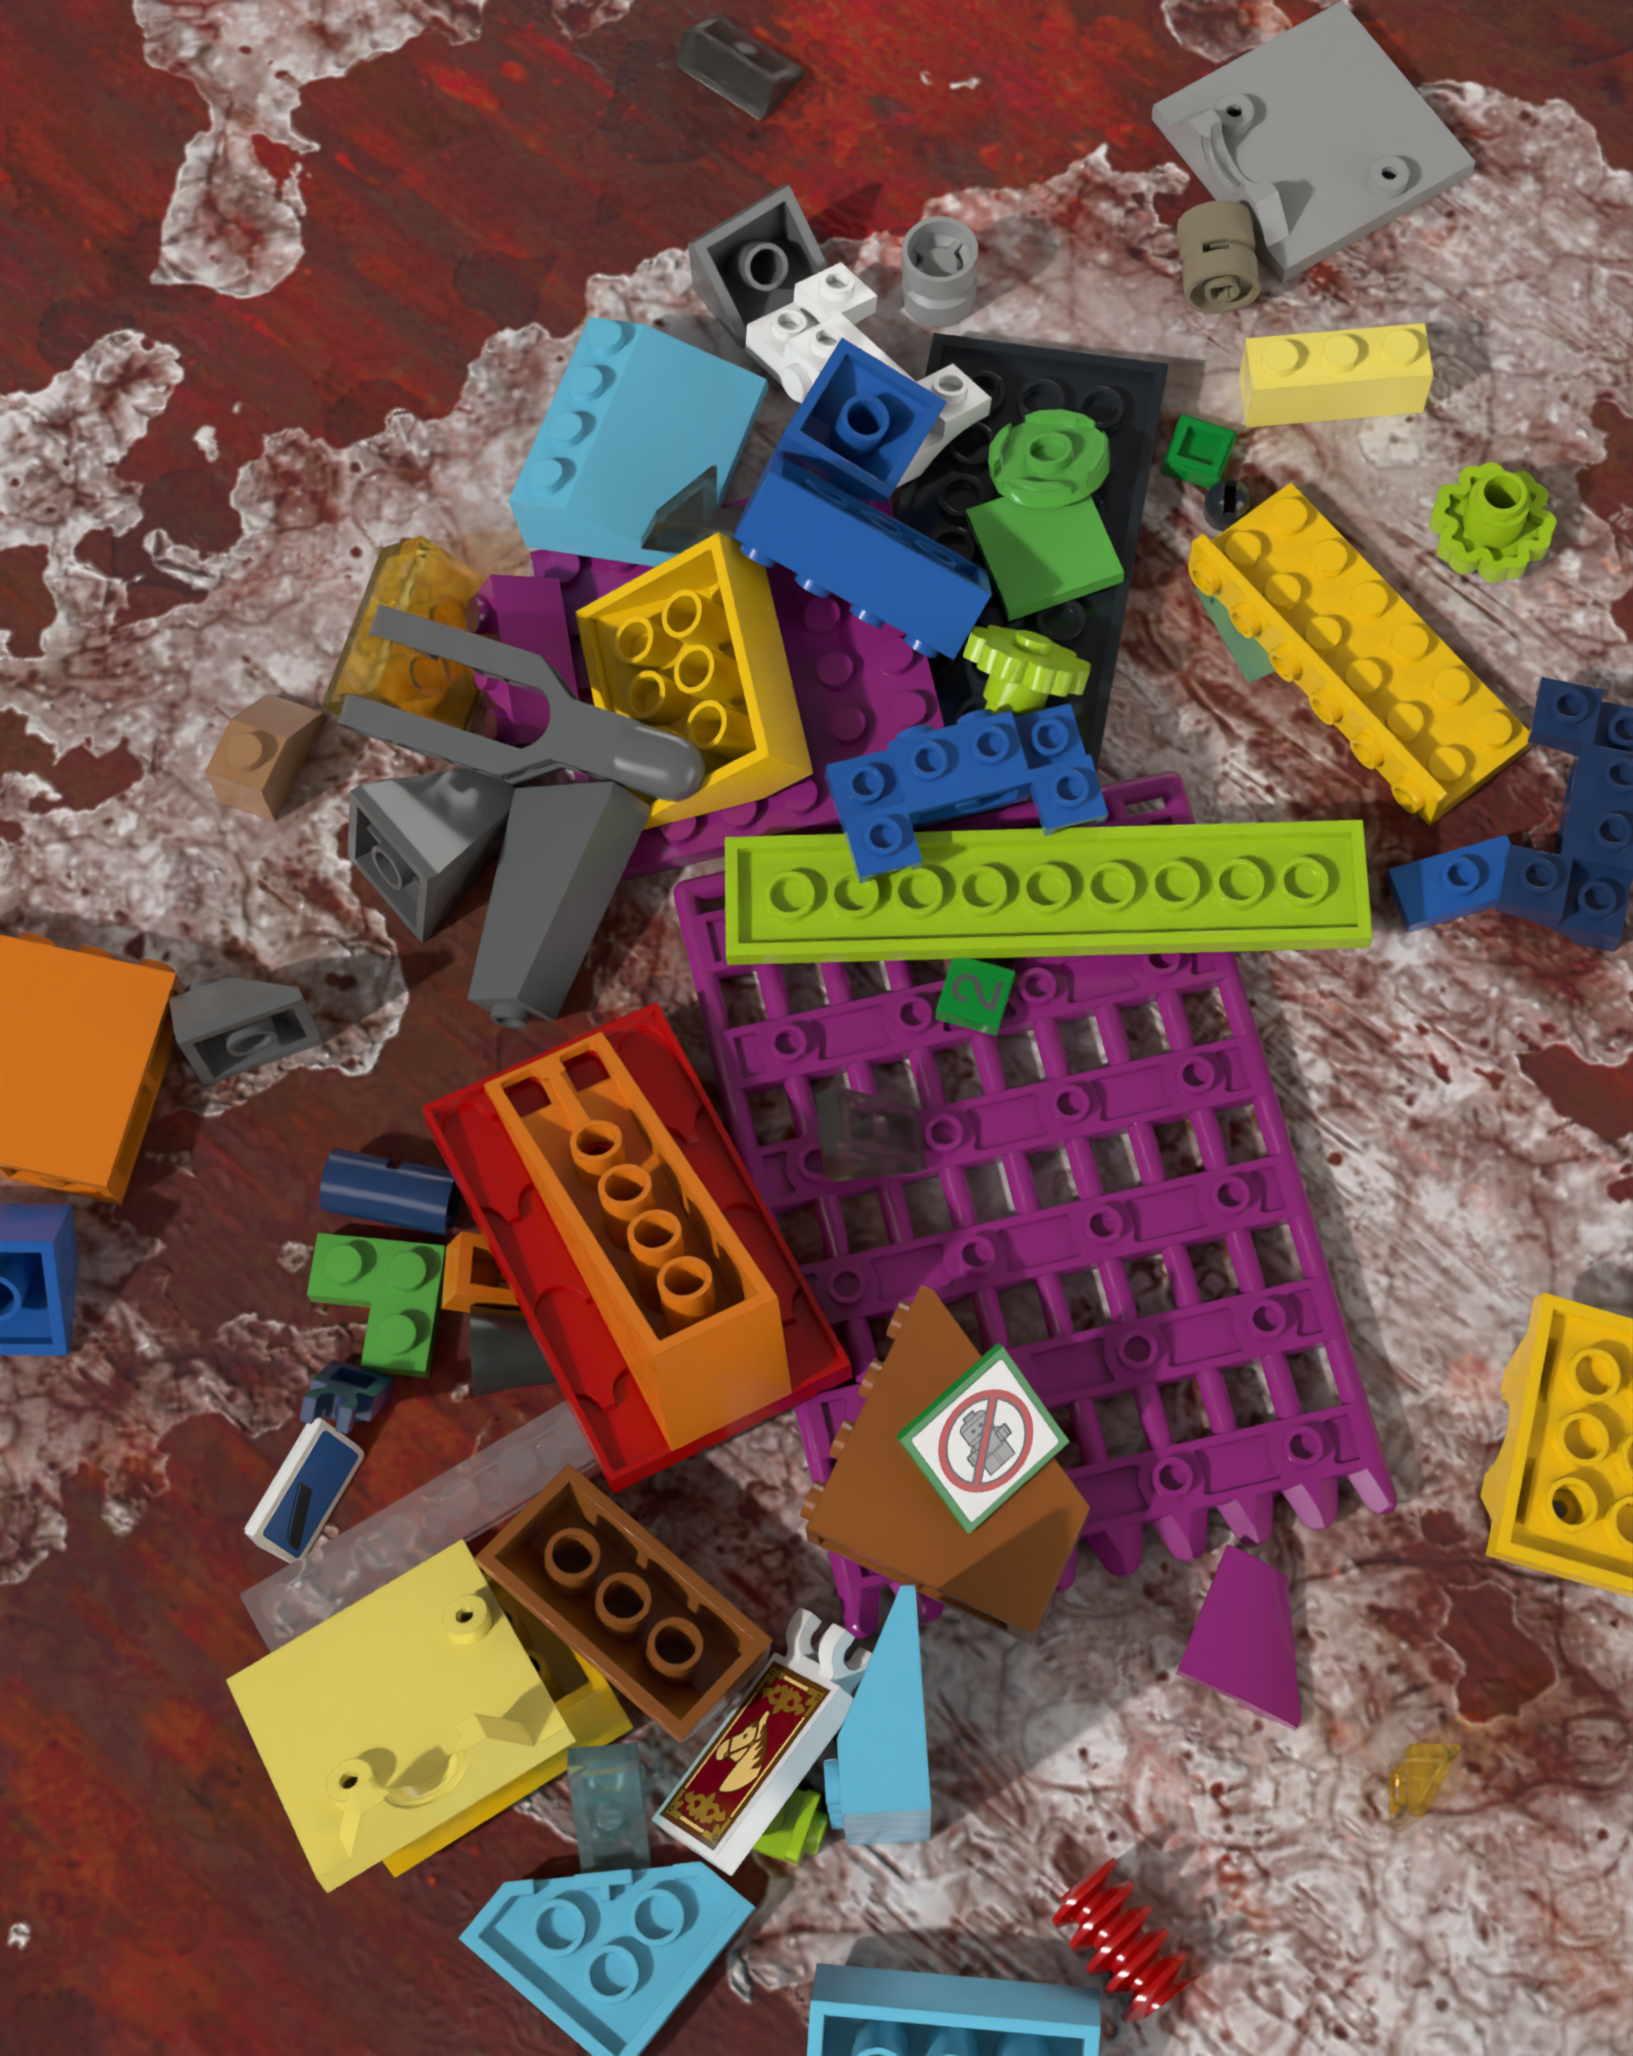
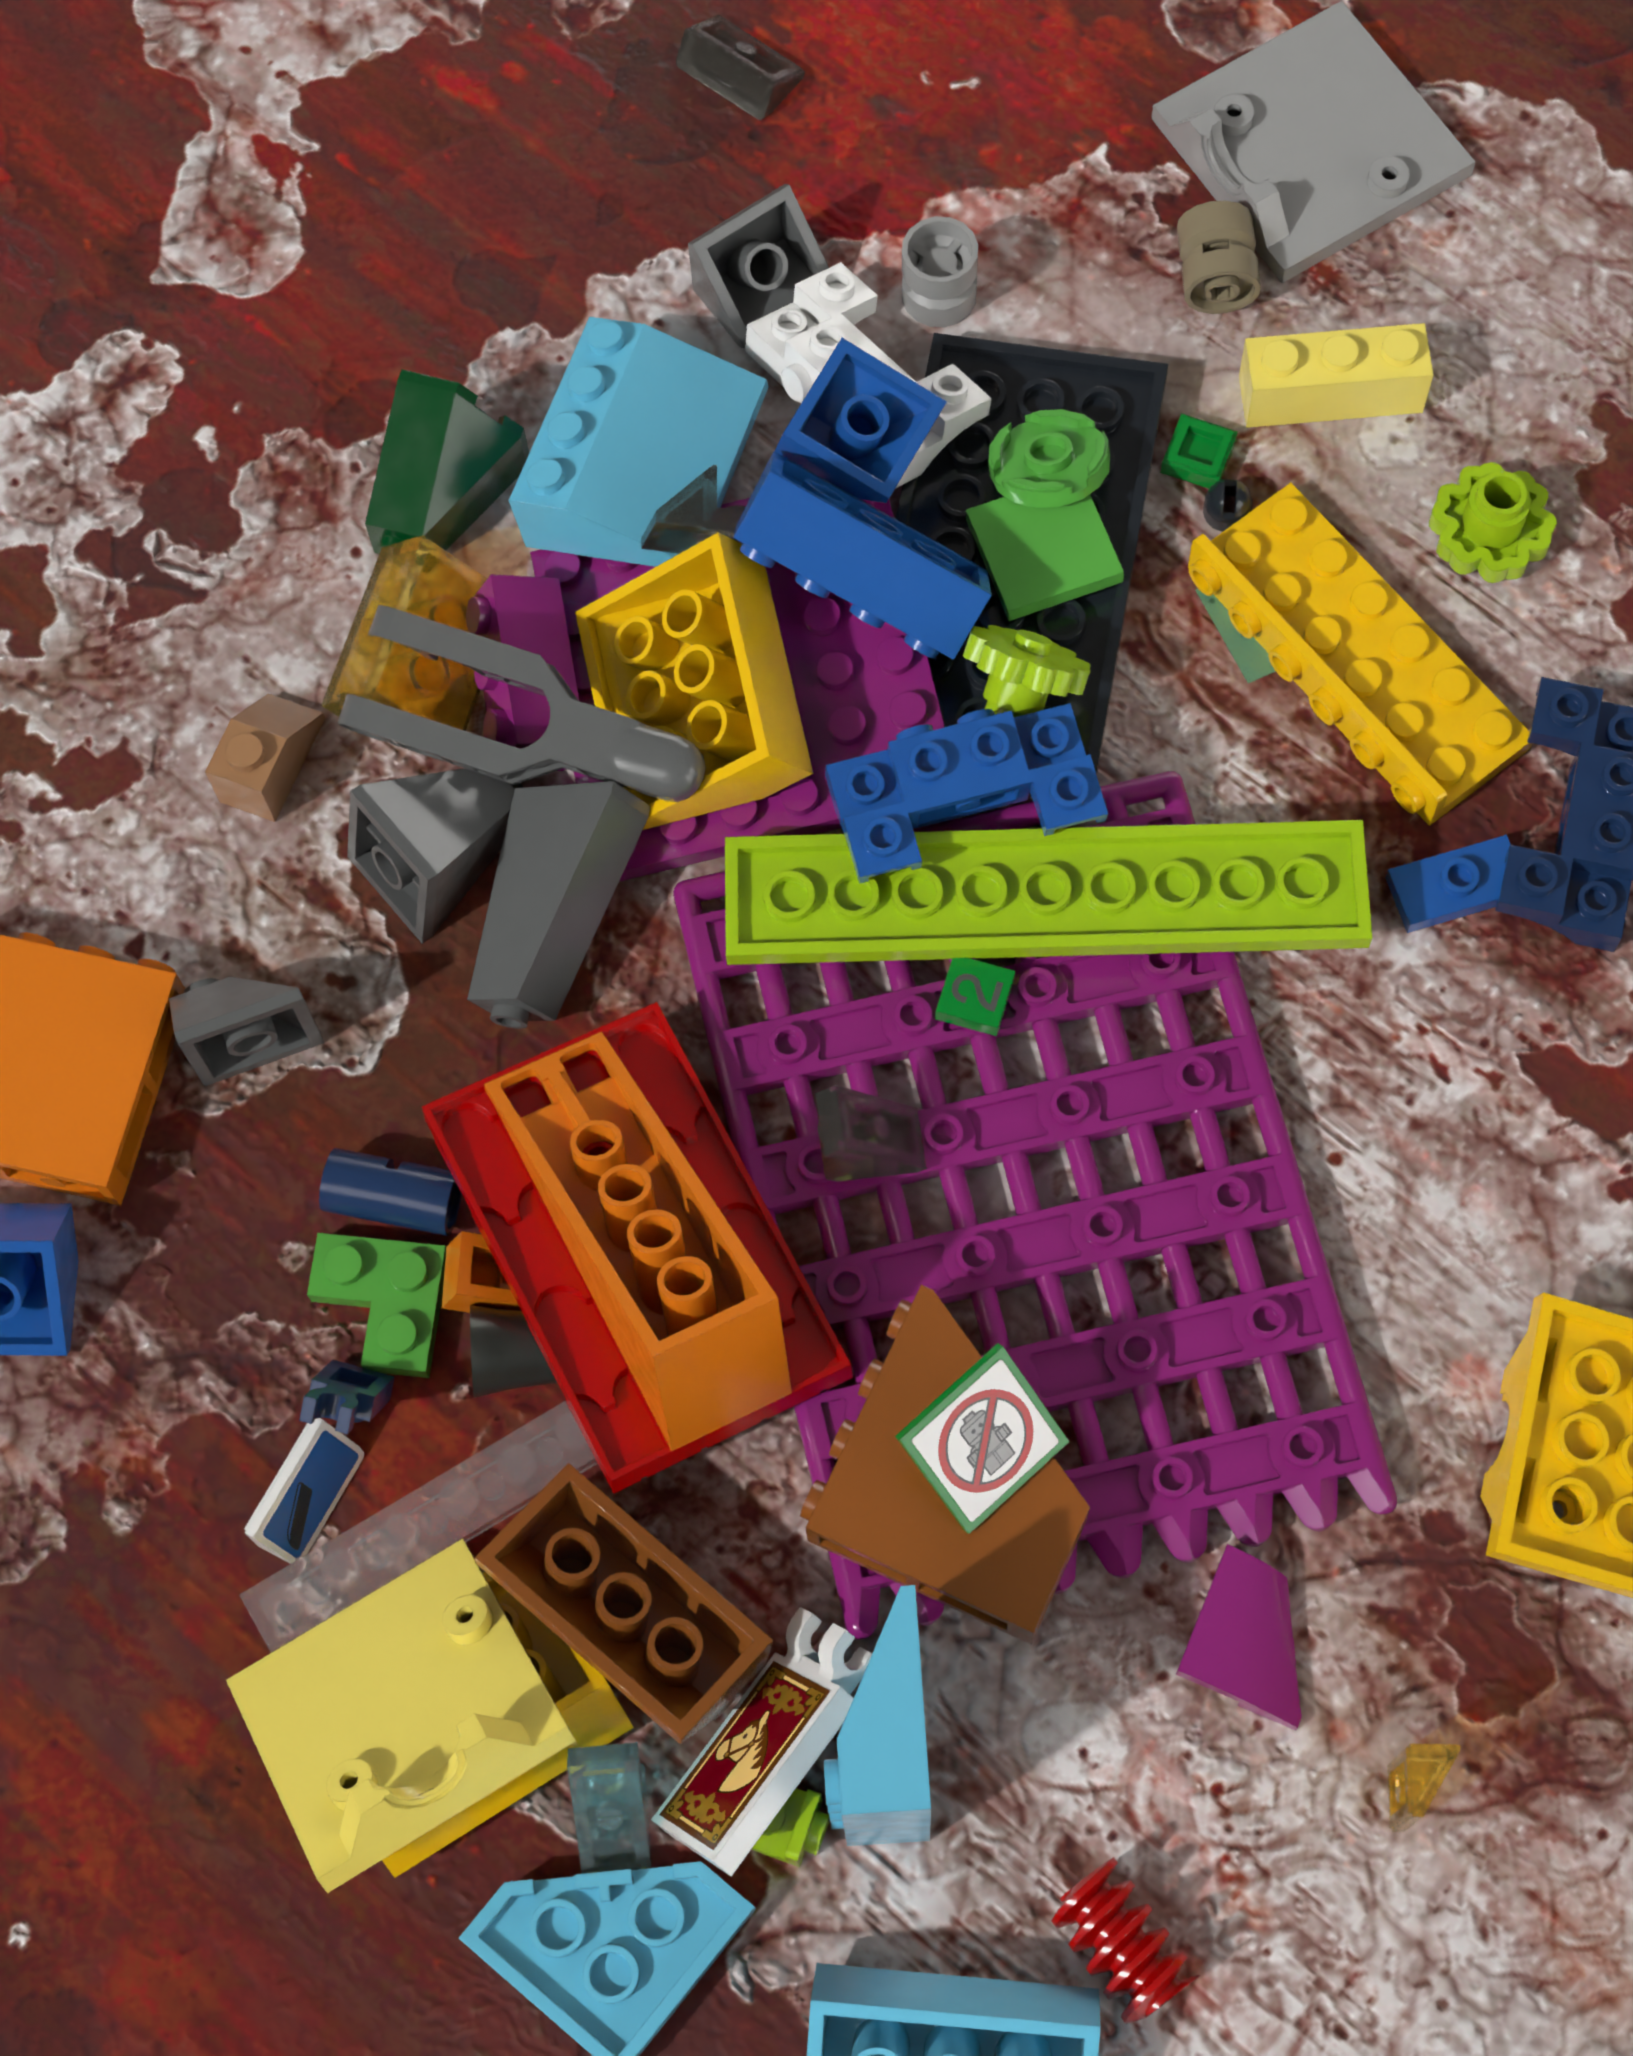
none -> dark green slope [365,369,529,566]

